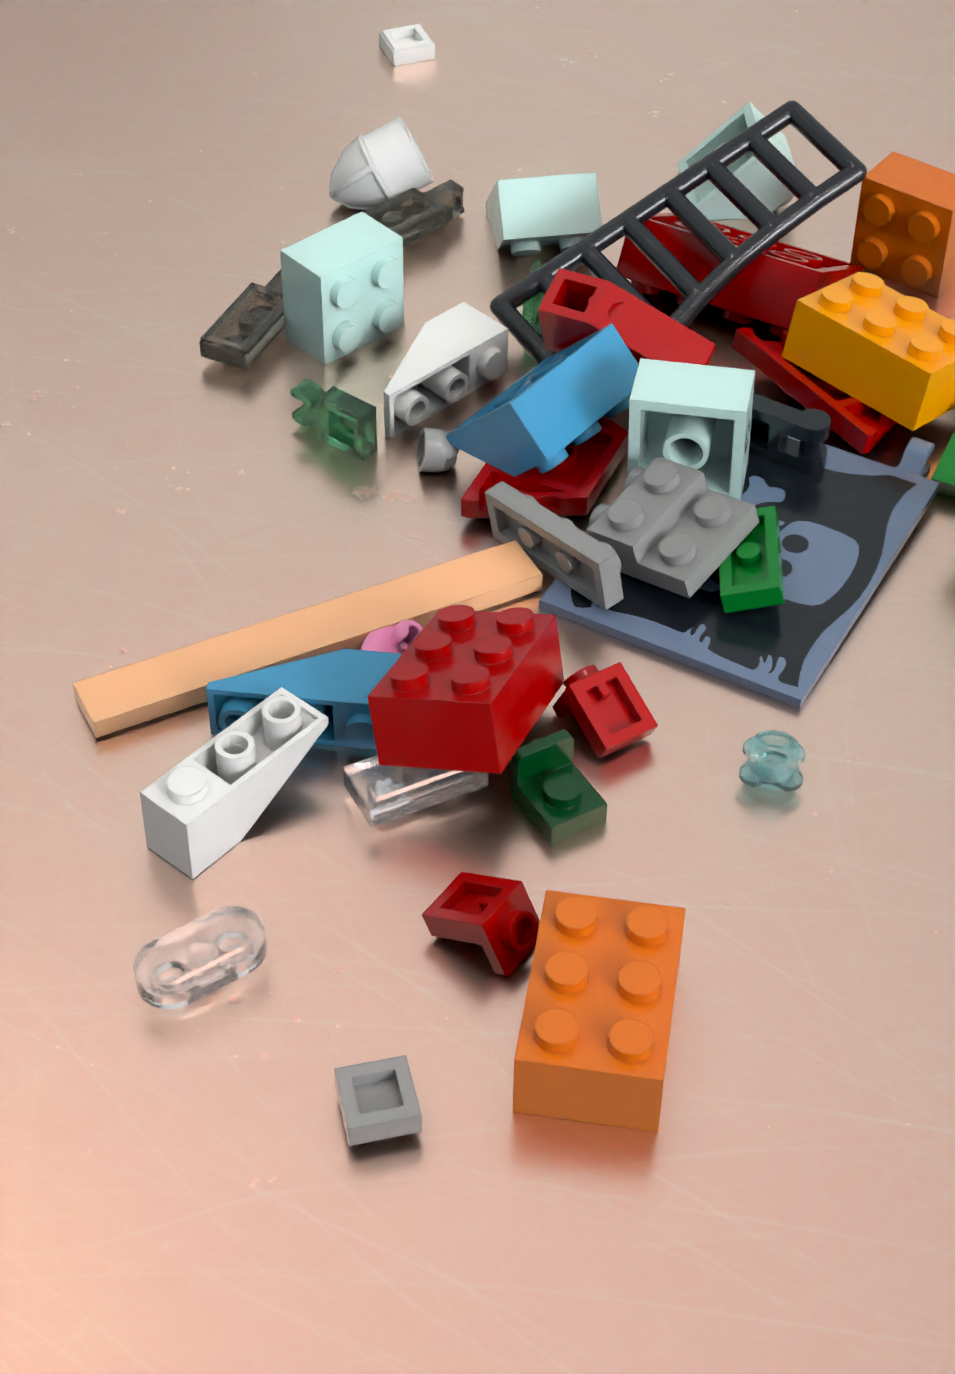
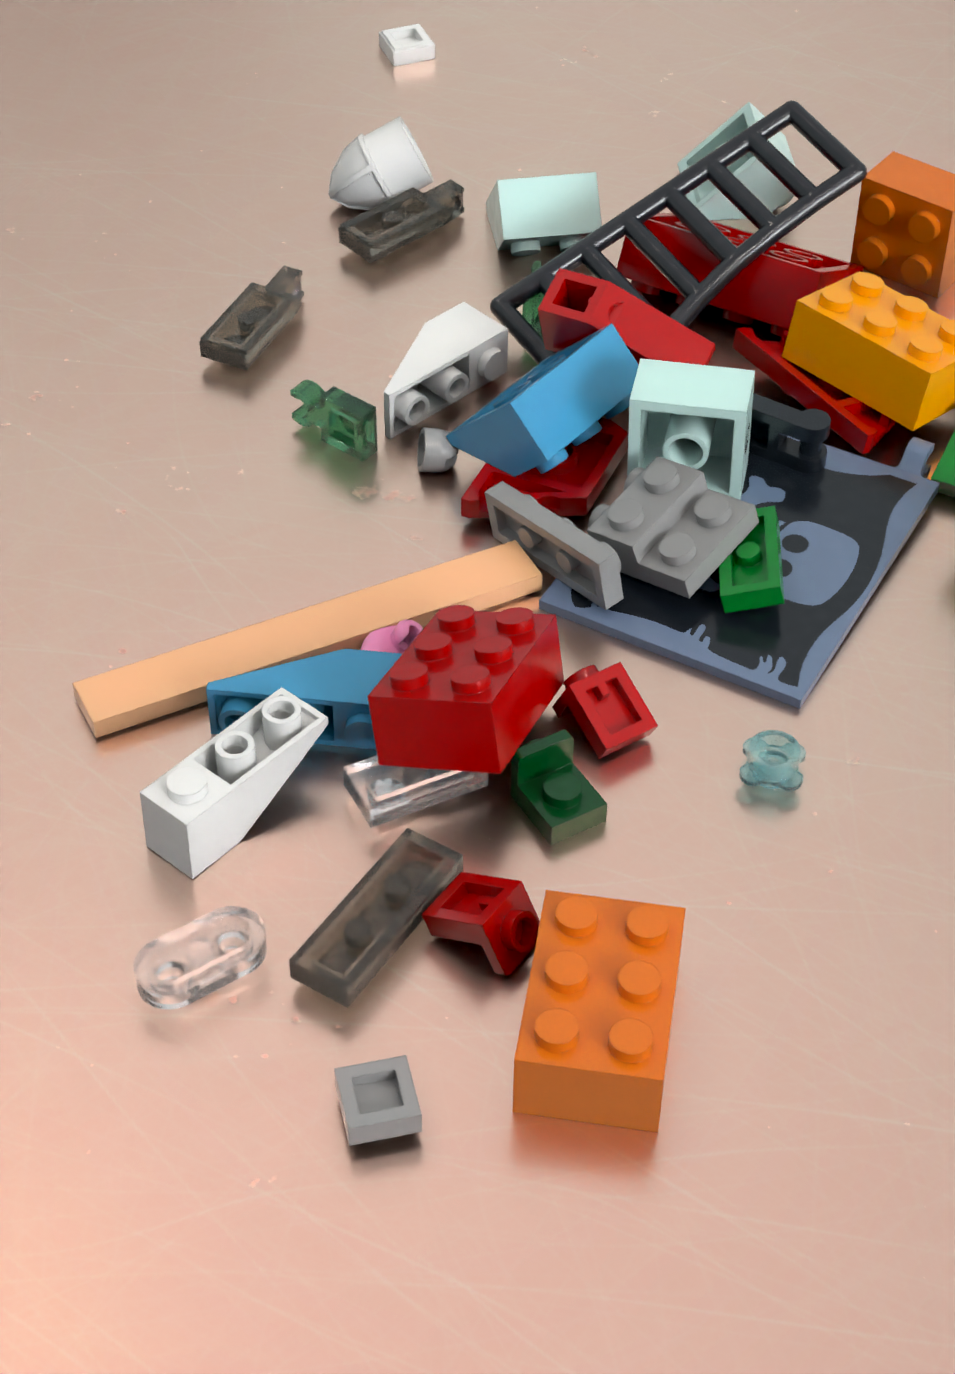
light aqua brick [280,211,404,366] -> none
none -> clear smoke plate [289,828,463,1008]

